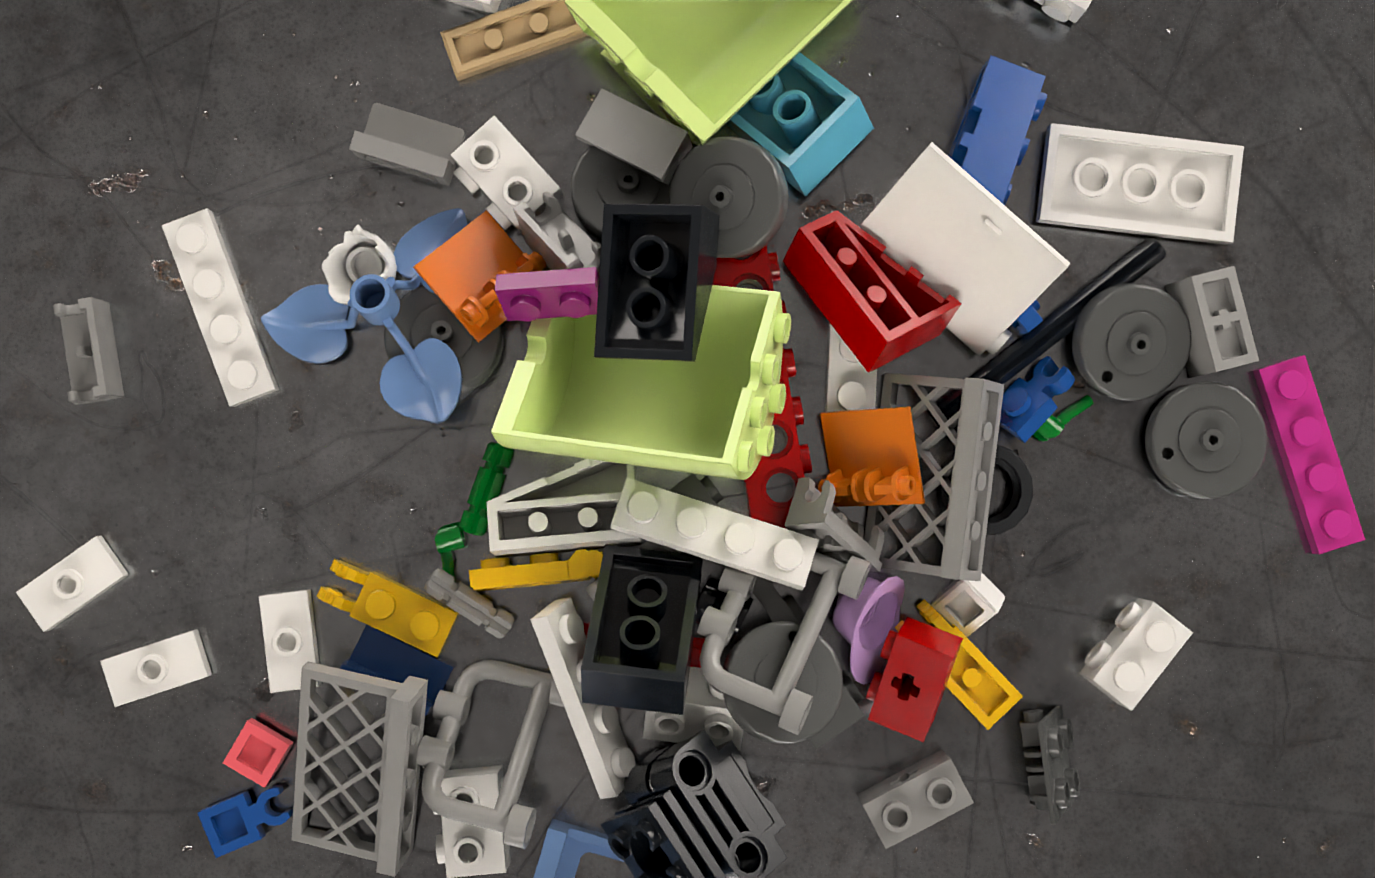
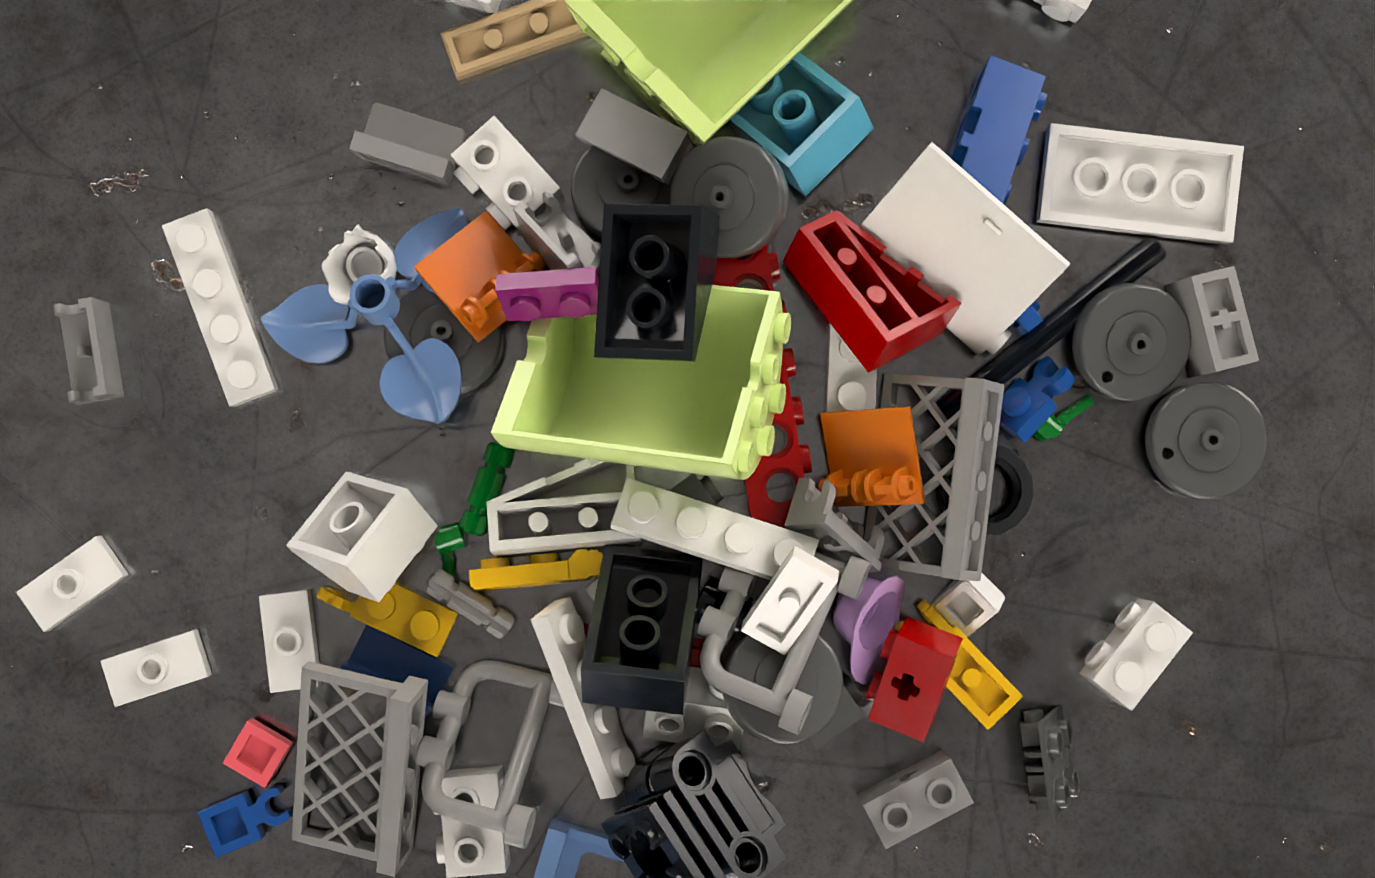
dark pink plate [1253,355,1365,555] -> none
none -> white slope [286,472,438,602]
none -> white plate [741,546,839,655]

